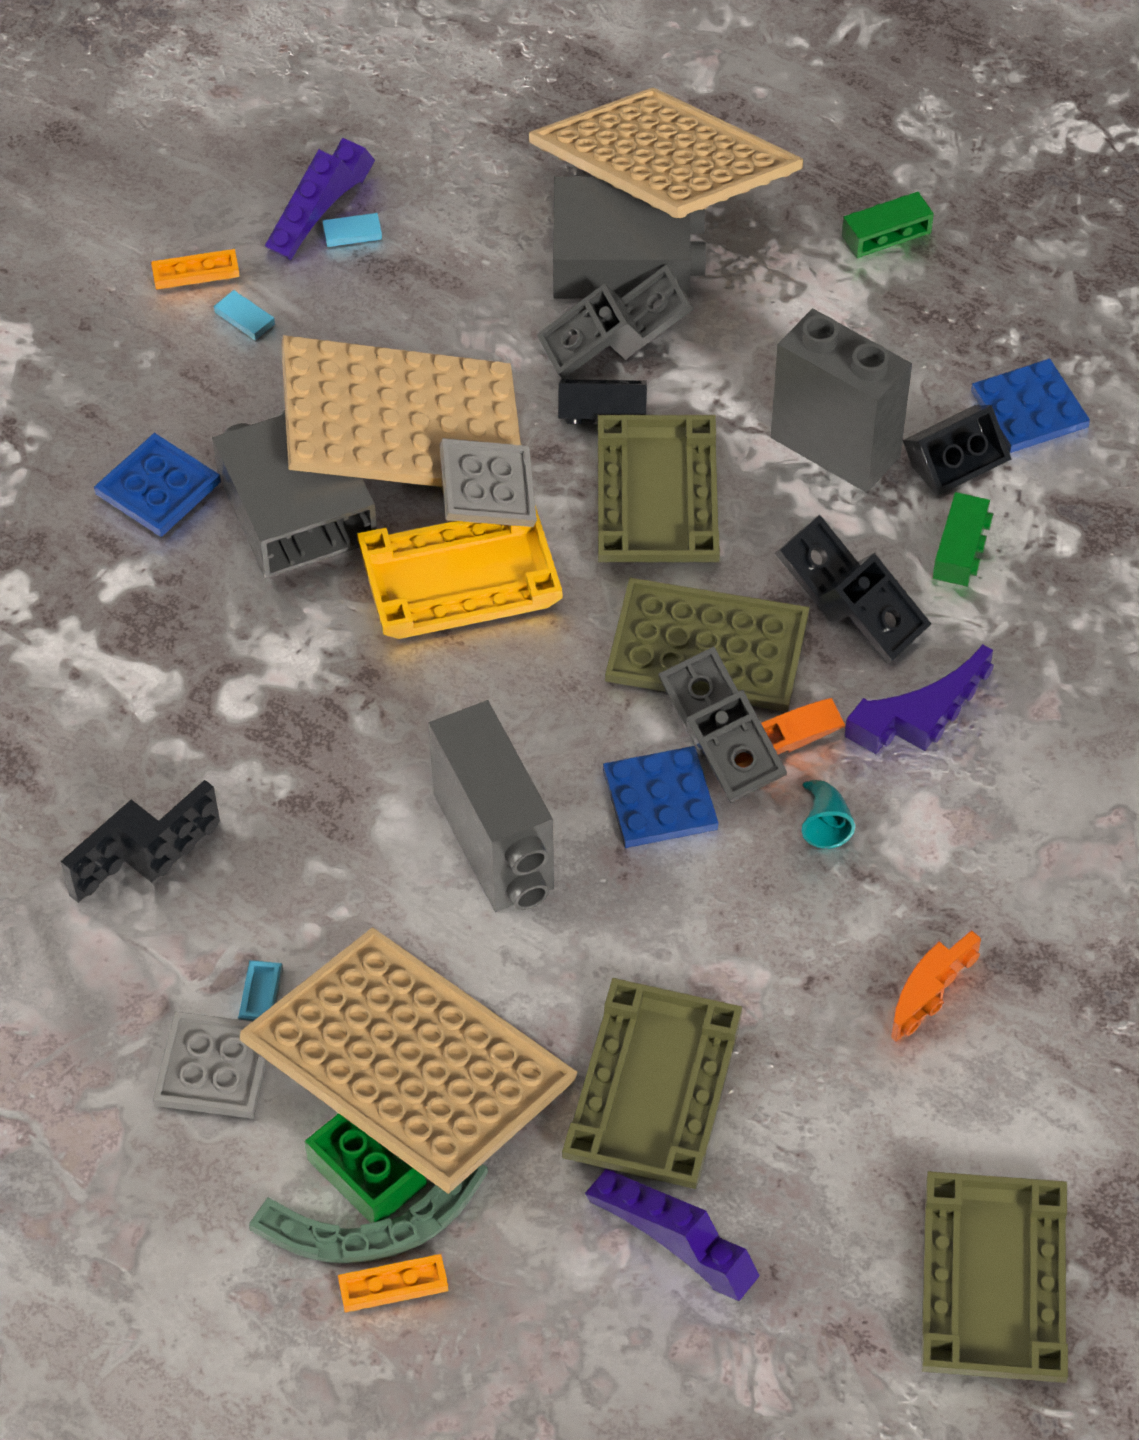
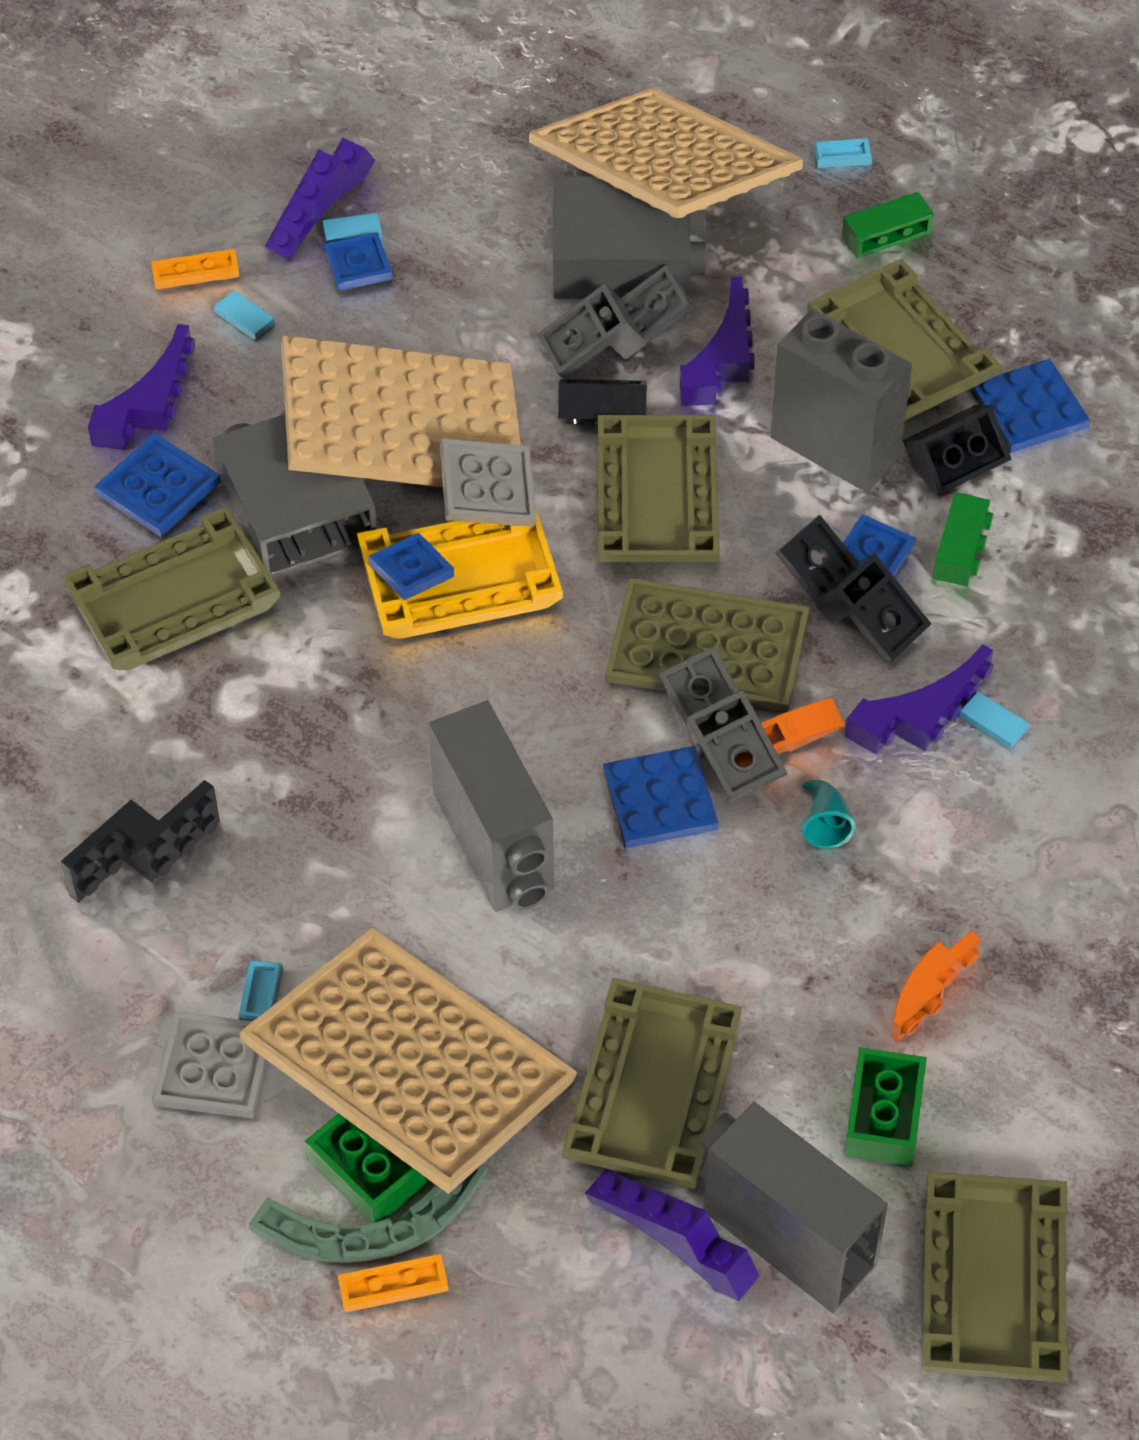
none -> olive slope [62,506,280,670]
none -> dark purple arch [88,324,195,450]
none -> blue plate [324,232,392,291]
none -> blue plate [369,533,454,600]
none -> dark purple arch [679,277,755,406]
none -> dark grey brick [699,1101,888,1314]
none -> olive slope [807,258,1002,420]
none -> medium azure tile [814,138,872,168]
none -> blue plate [843,514,916,576]
none -> green brick [844,1047,927,1167]
none -> medium azure tile [959,691,1029,750]

